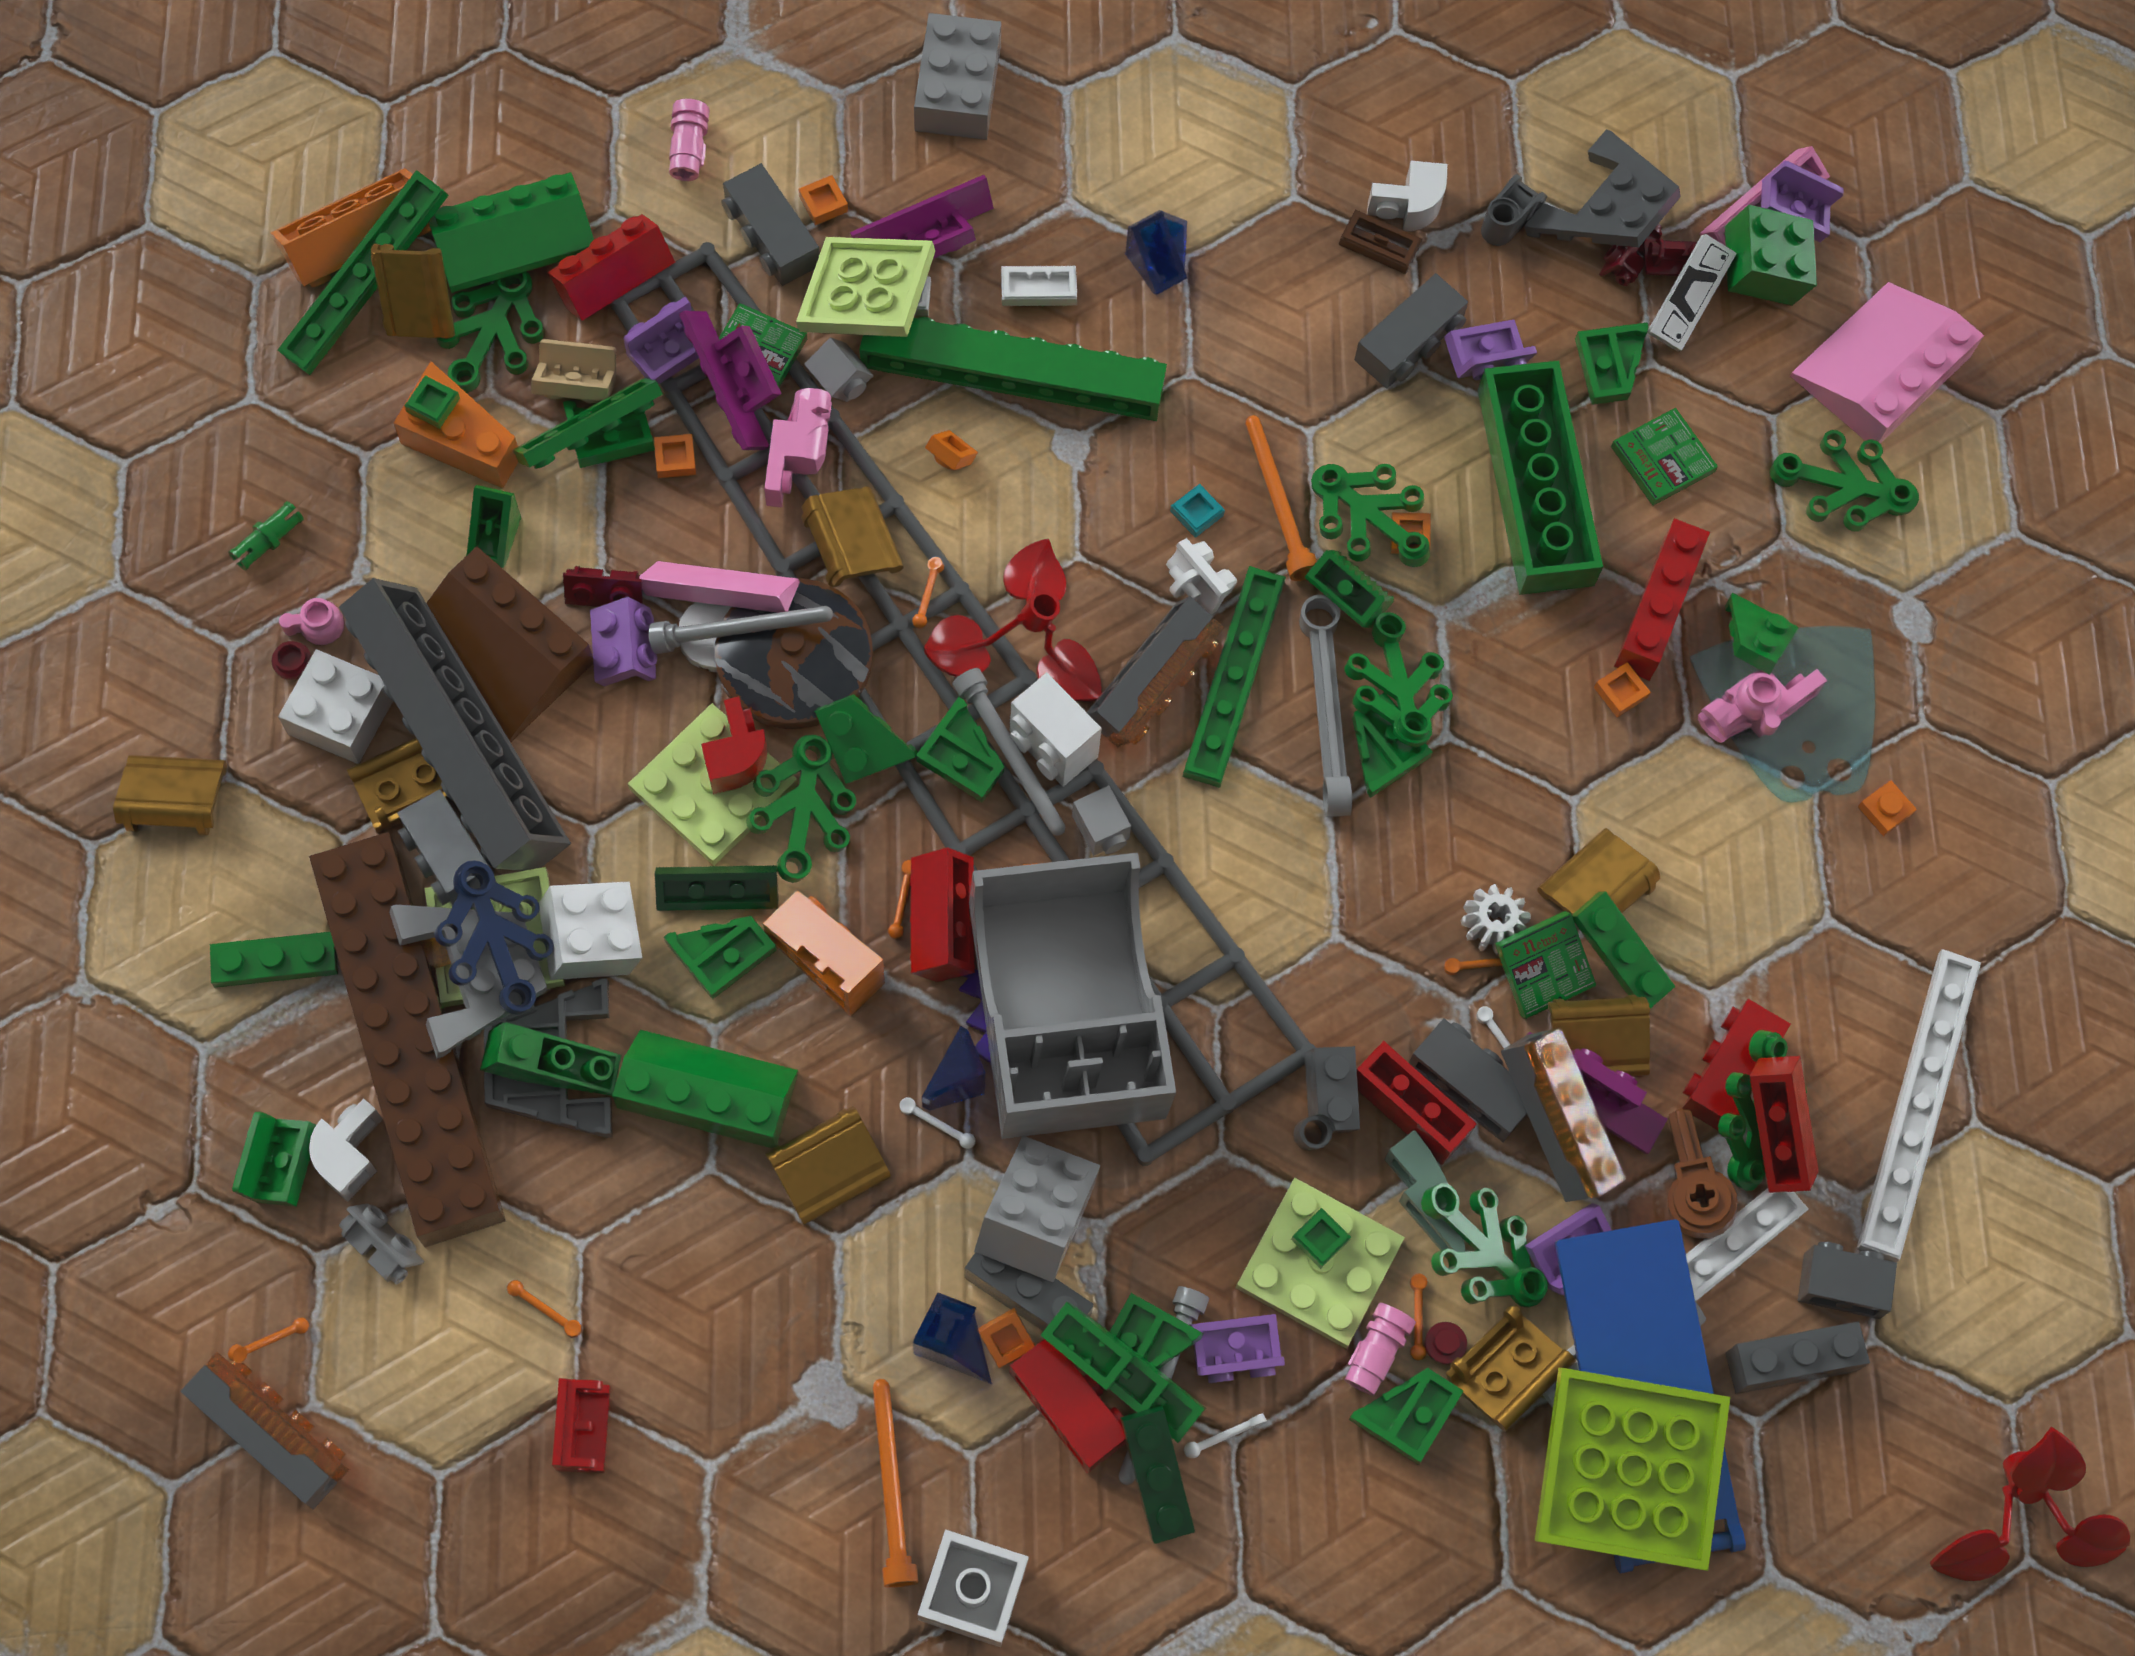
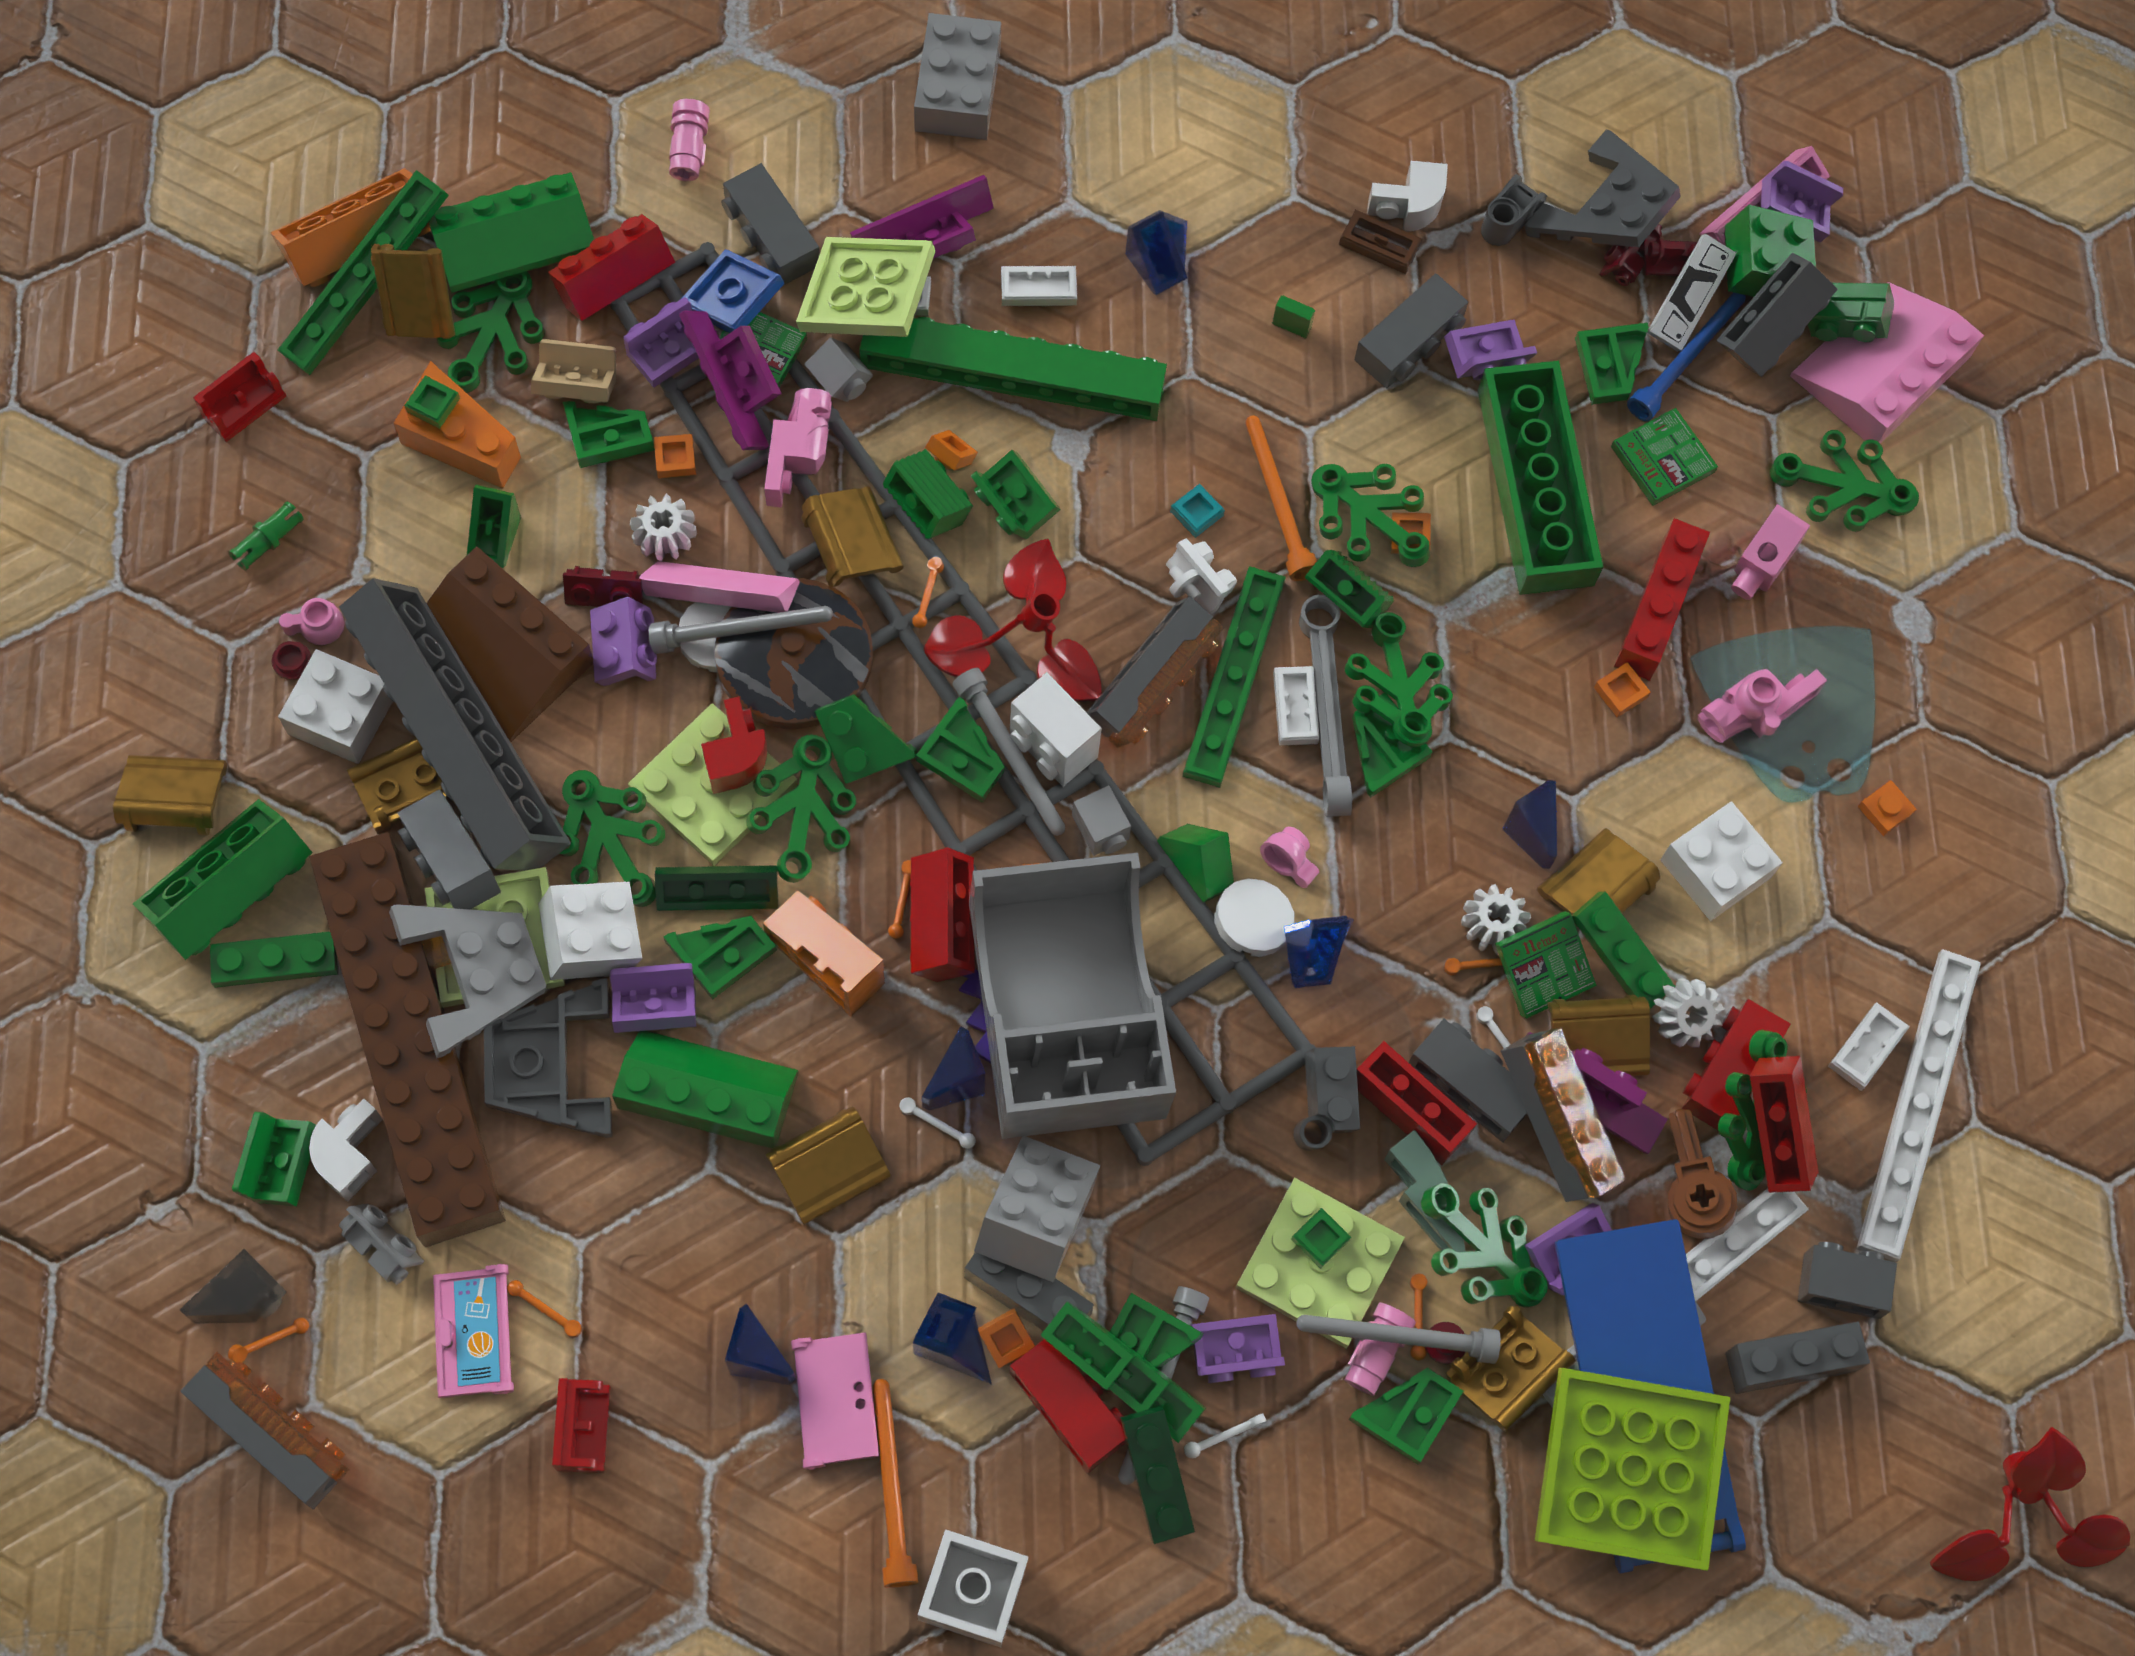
dark blue plant [434,860,554,1015] -> none
green slope [480,1022,622,1095] -> none
green plate [513,377,663,469] -> none
orange plate [798,175,848,226] -> none
green wing [1725,592,1799,675] -> none
none -> green slope [133,799,313,960]
none -> clear smoke slope [180,1249,287,1324]
none -> red hinge [193,352,287,442]
none -> door [433,1264,514,1398]
none -> green plant [559,770,665,907]
none -> medium lavender bracket [610,963,696,1033]
none -> white gear [630,493,697,561]
none -> blue tile [680,249,784,333]
none -> clear blue slope [725,1303,796,1385]
none -> bright pink door [791,1333,879,1470]
none -> green brick [883,449,973,539]
none -> green bracket [971,450,1061,539]
none -> green slope [1157,824,1234,903]
none -> white tile [1214,878,1294,957]
none -> bright pink piece [1260,827,1319,888]
none -> green tile [1272,295,1315,339]
none -> white plate [1273,666,1319,745]
none -> clear blue slope [1284,916,1354,988]
none -> light grey piece [1296,1315,1500,1364]
none -> clear blue slope [1503,780,1557,869]
none -> blue piece [1627,292,1746,421]
none -> white gear [1652,978,1724,1047]
none -> white brick [1660,801,1783,922]
none -> dark grey brick [1717,253,1838,377]
none -> bright pink torso [1731,504,1810,600]
none -> green brick [1808,283,1894,342]
none -> white plate [1828,1002,1910,1091]

